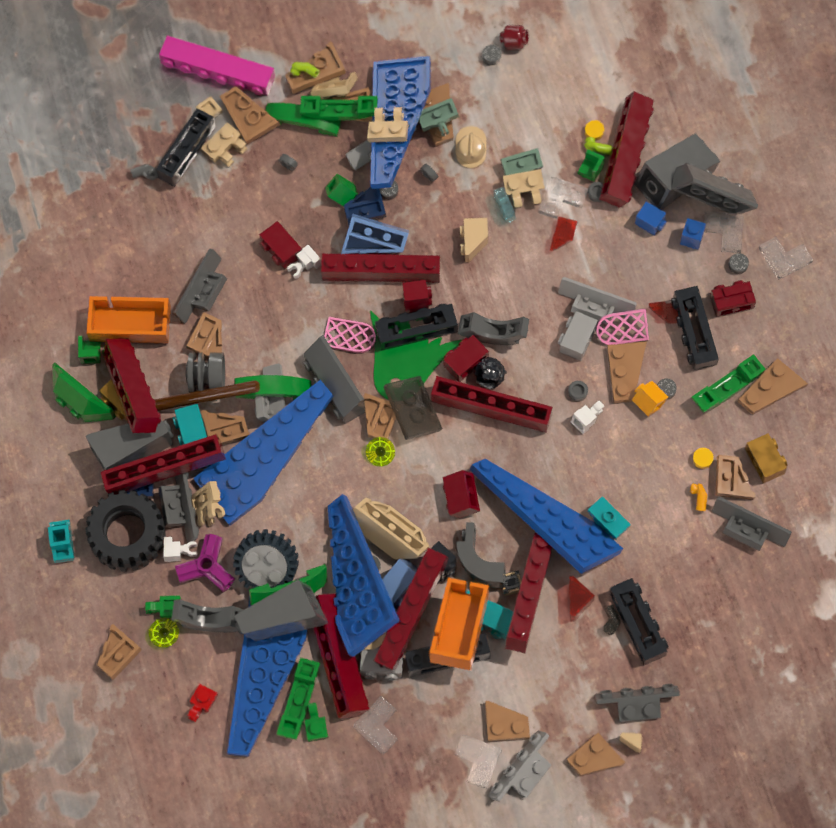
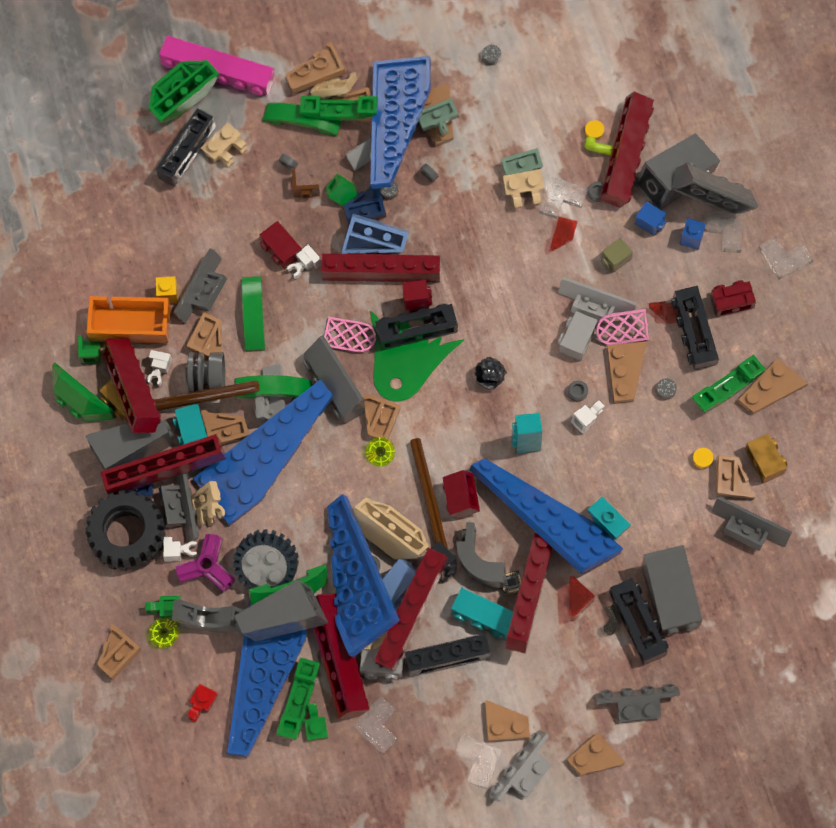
teal brick [48,520,75,563] -> none
dark grey arm [130,164,158,180] -> none
tan tile [196,96,223,118] -> none
medium nougat wing [220,86,280,144] -> none
lime arm [290,62,320,78] -> none
tan plate [367,107,408,142] -> none
clear smoke tile [384,376,443,440] -> none
orange piece [430,578,489,671] -> none
dark red brick [431,376,553,433] -> none
dark red brick [443,335,489,382] -> none
tan piece [455,126,486,169] -> none
dark grey arch [458,312,529,345] -> none
tan slope [460,218,488,262] -> none
clear light blue beam [493,187,516,223] -> none
dark red head [500,25,529,50] -> none
green panel [578,149,605,182] -> none
tan slope [619,733,642,753] -> none
light orange brick [632,381,668,417] -> none
light orange arm [690,483,707,511] -> none
dark grey tile [729,253,749,274] -> none
none -> white piece [147,350,172,386]
none -> green wedge [148,60,220,123]
none -> yellow brick [156,276,178,304]
none -> green slope [242,276,265,352]
none -> reddish brown bracket [292,168,320,199]
none -> reddish brown axle [410,438,448,549]
none -> teal brick [511,412,543,454]
none -> olive brick [601,238,633,273]
none -> dark grey slope [641,545,702,636]

